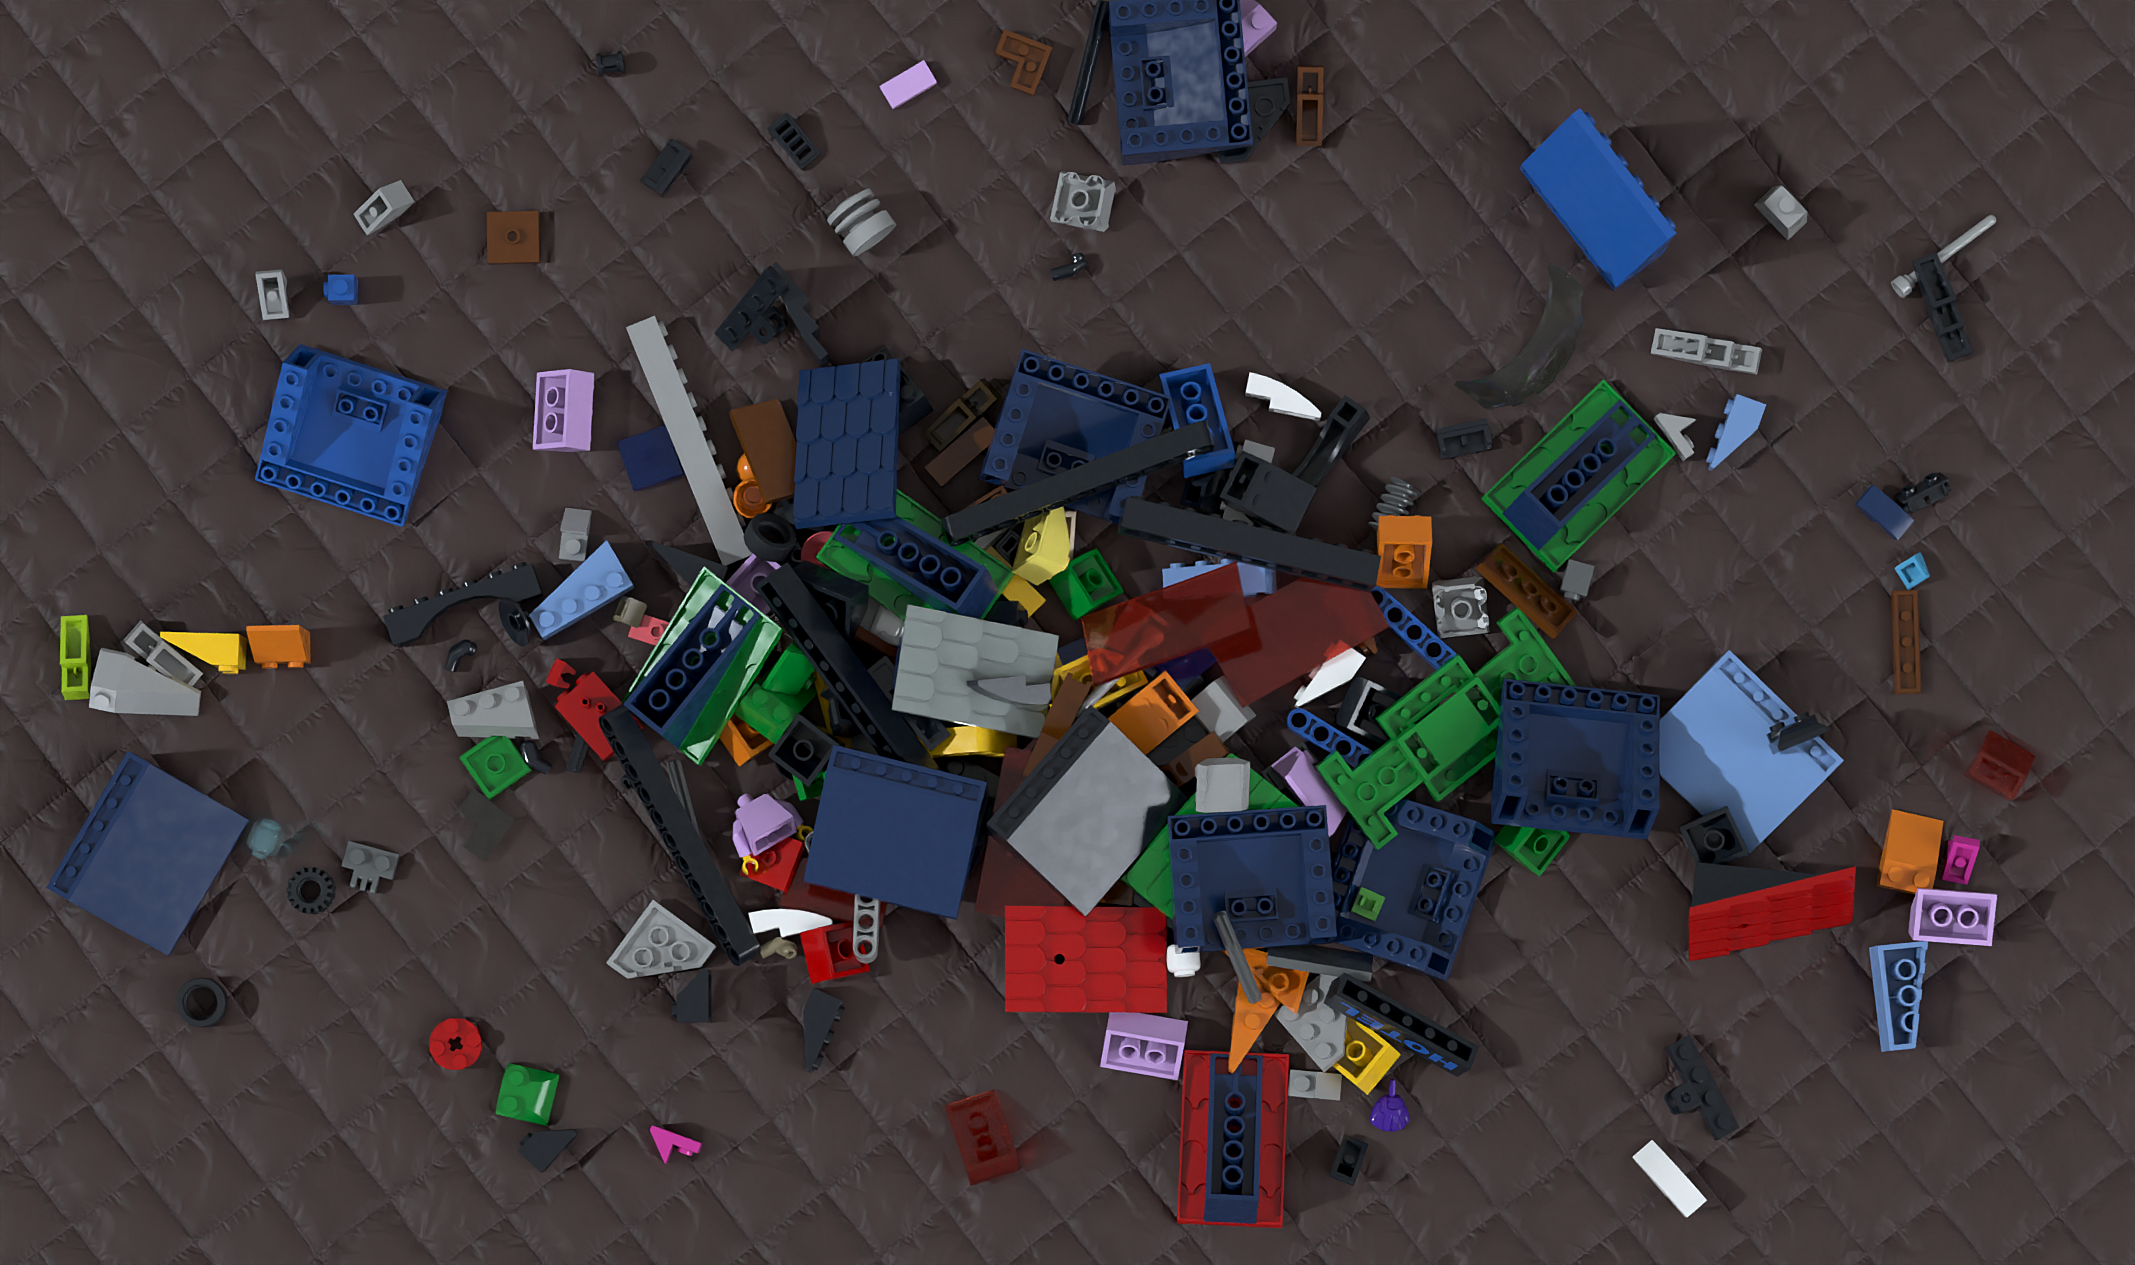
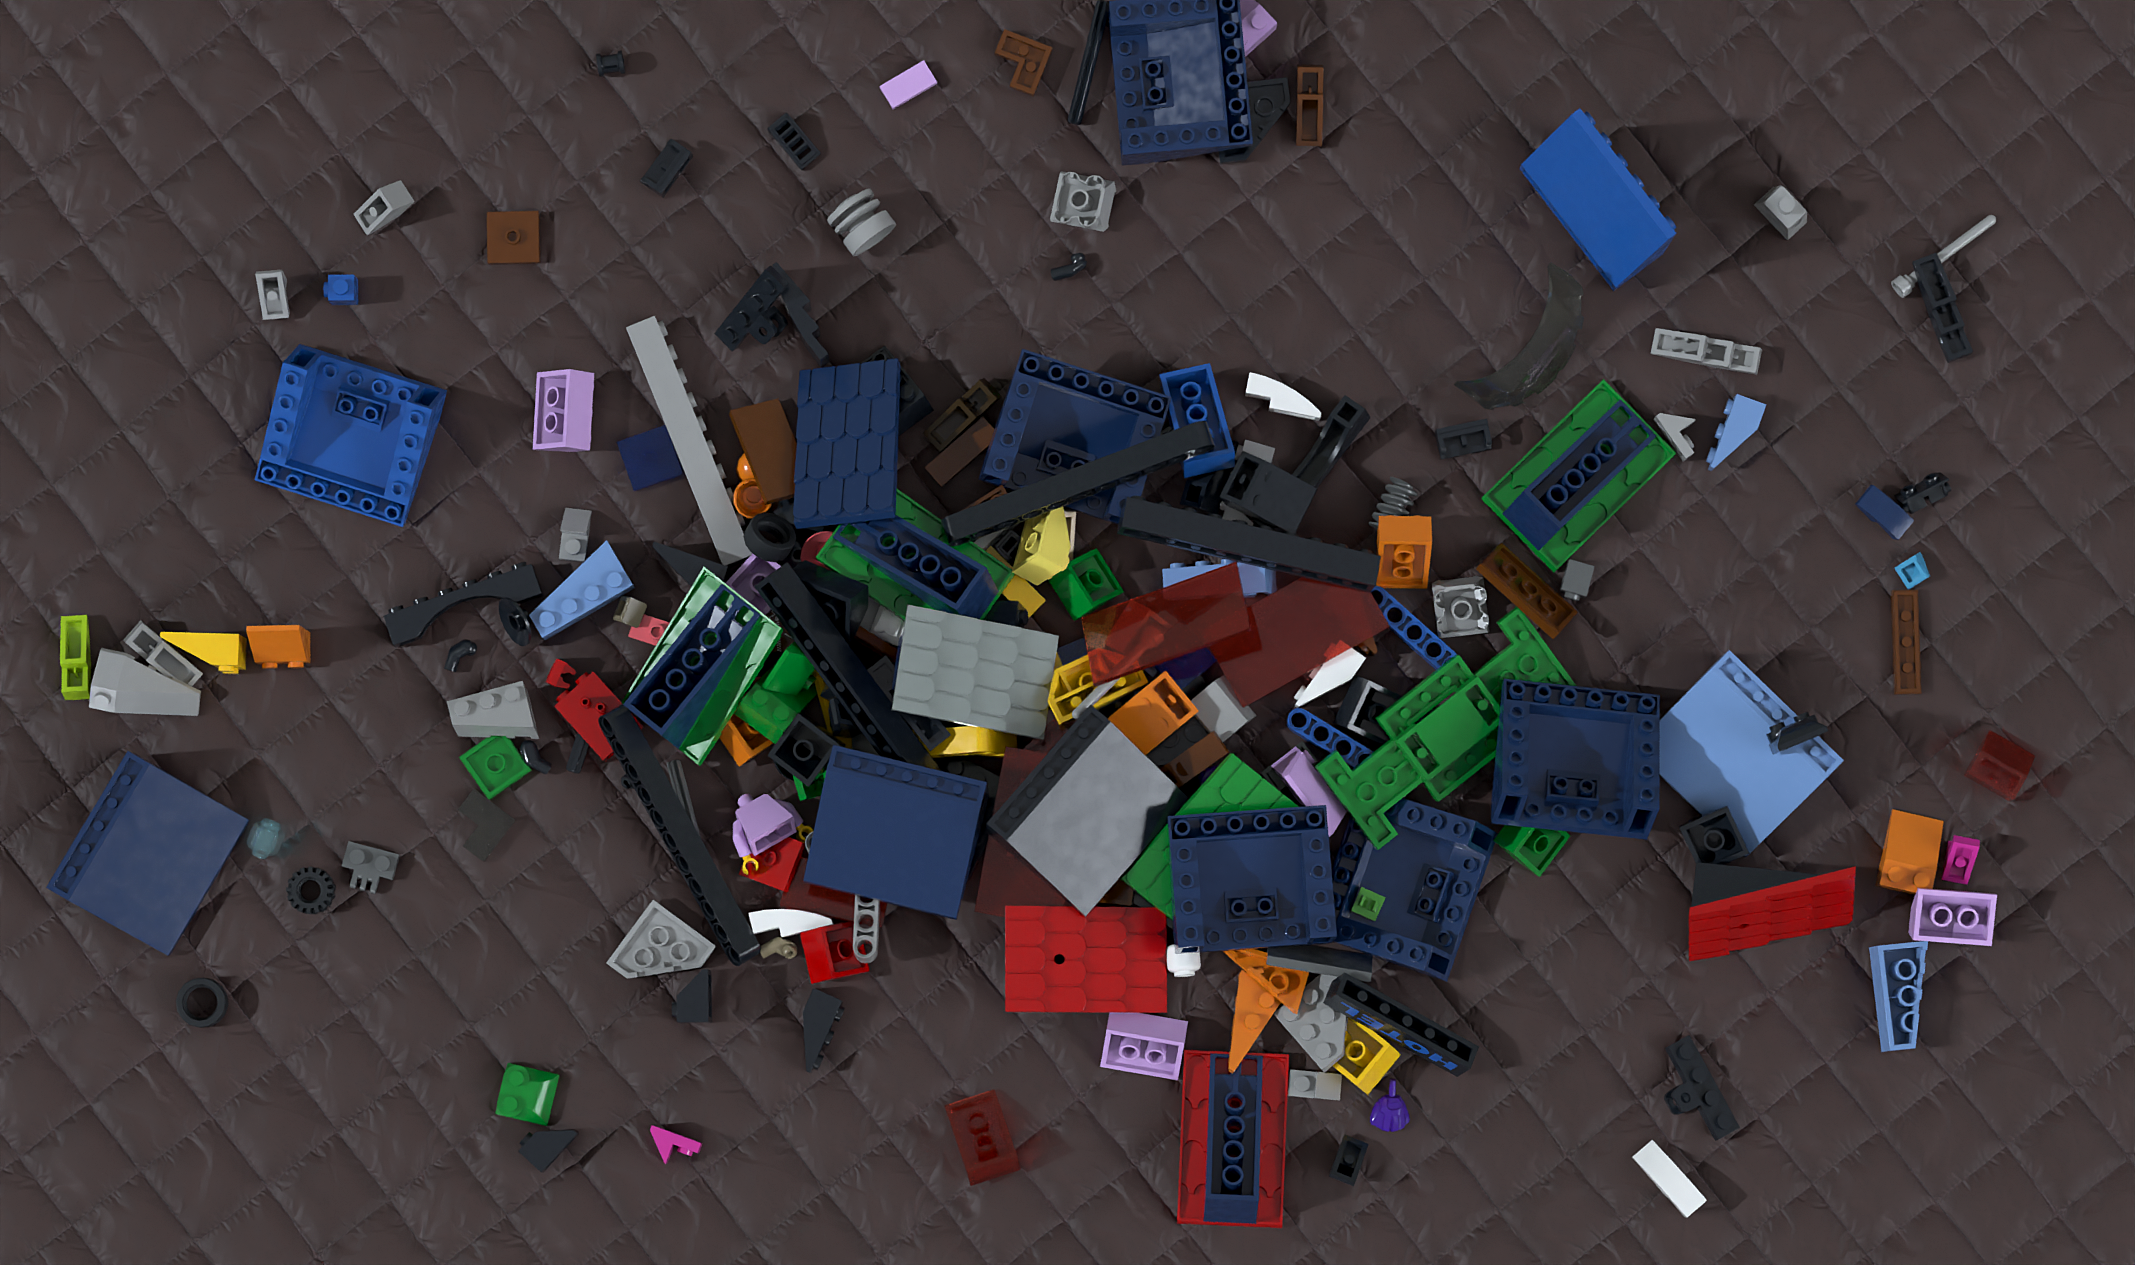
red plate [429,1018,482,1070] -> none
slope [967,675,1052,705] -> none
reddish brown piece [1020,672,1093,782] -> none
light grey slope [1195,757,1250,813] -> none
dark grey axle [1213,910,1262,1004] -> none

